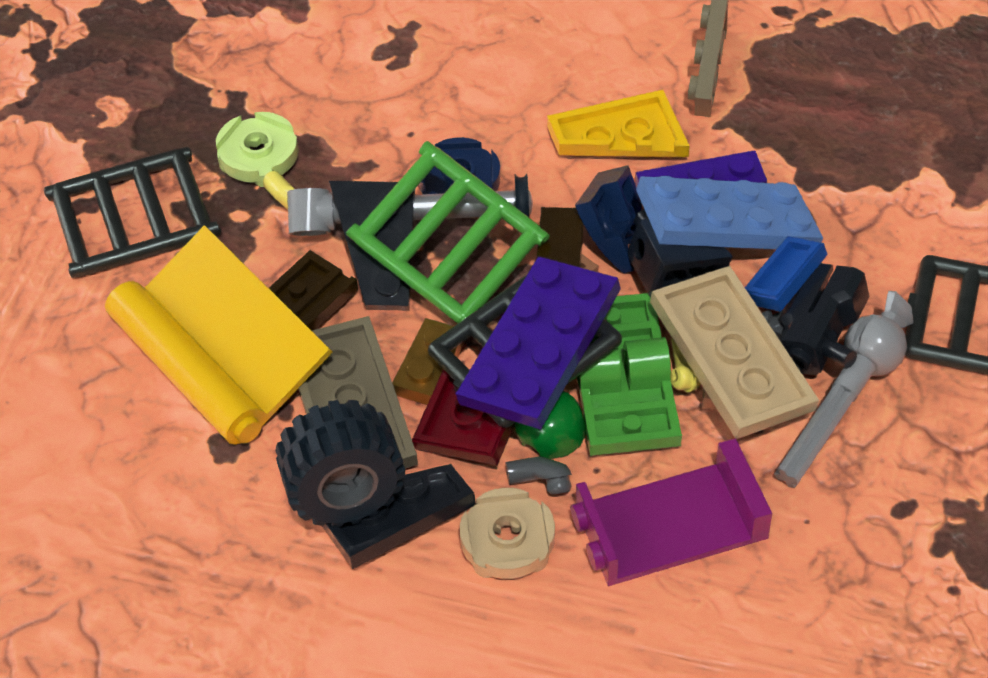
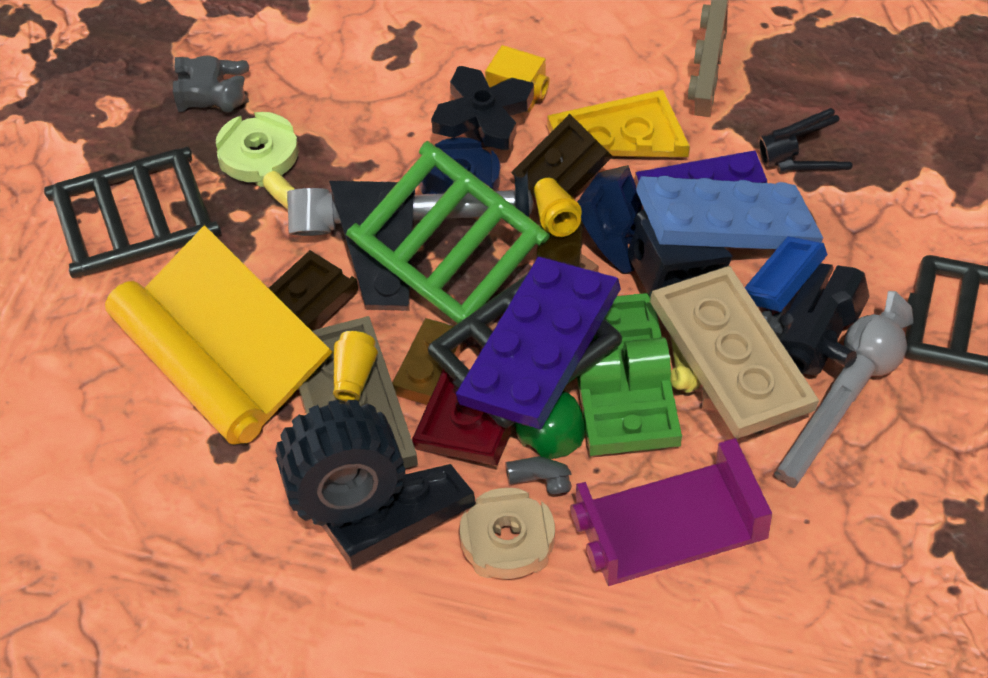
none -> dark grey animal [173,55,250,112]
none -> yellow cone [333,331,378,402]
none -> black plant [431,66,534,150]
none -> yellow brick [485,45,550,113]
none -> dark brown plate [511,114,613,197]
none -> yellow cone [533,178,582,237]
none -> black plant [758,108,853,174]

